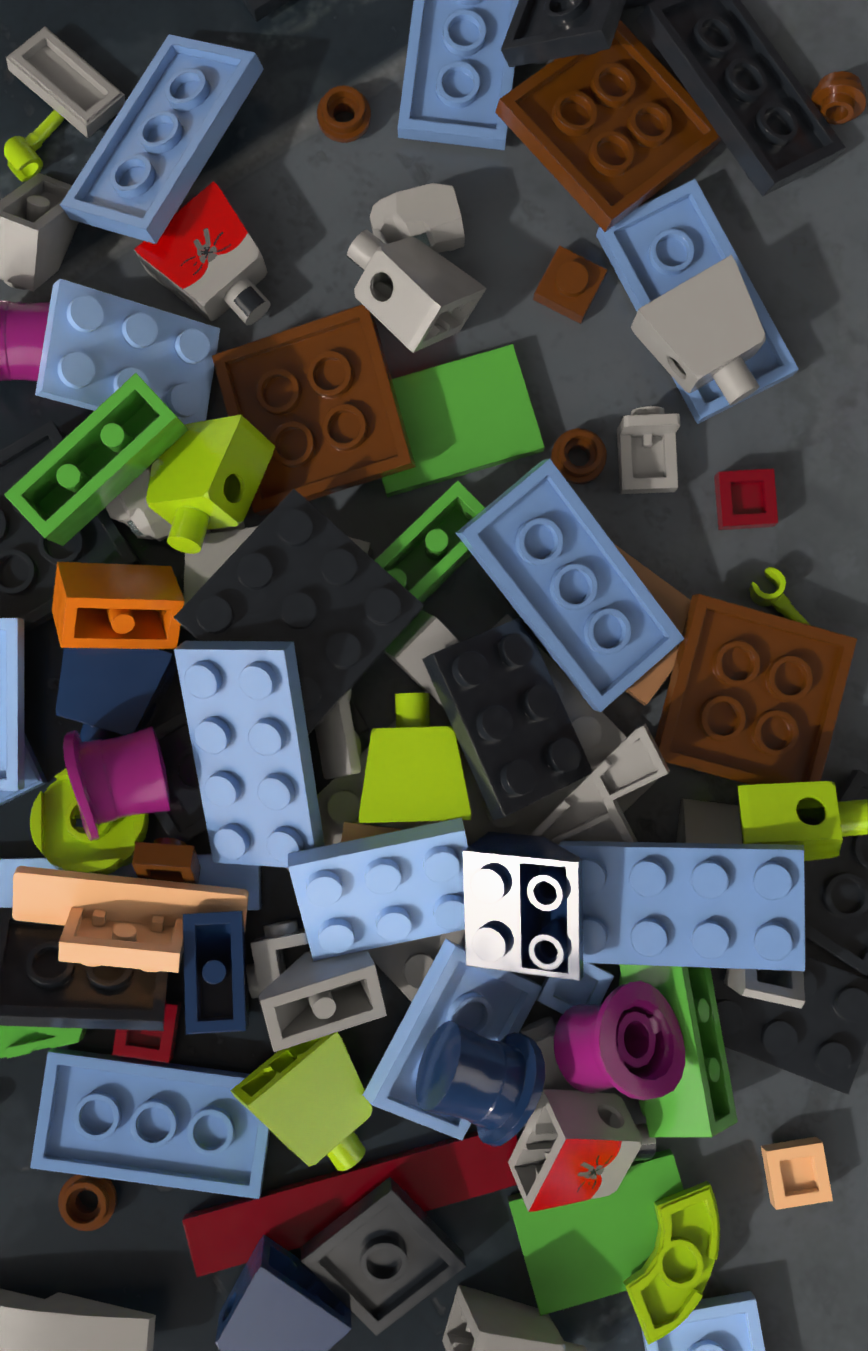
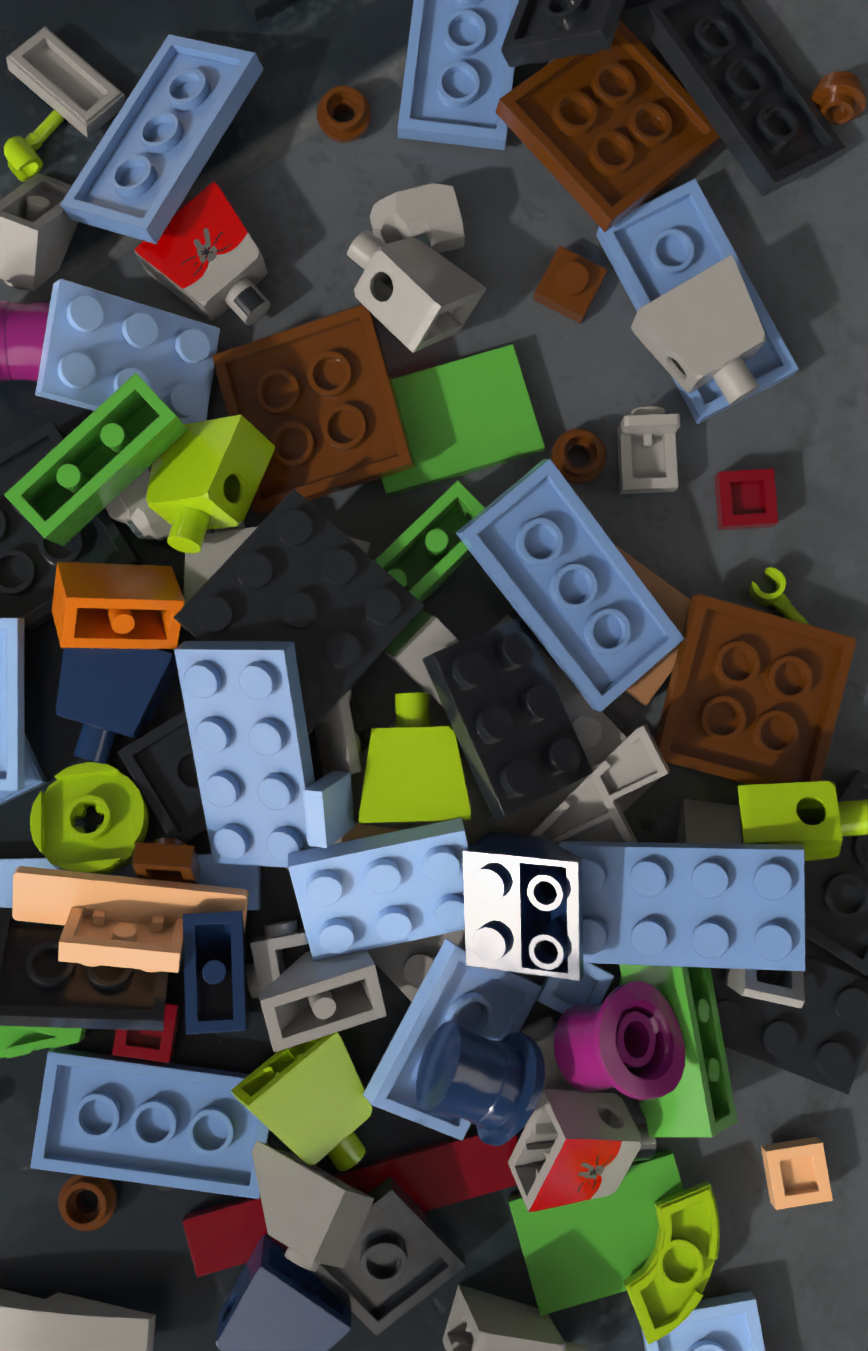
magenta piece [63,726,170,840] -> none
none -> light grey slope [252,1140,374,1272]
none -> light blue tile [303,770,355,848]

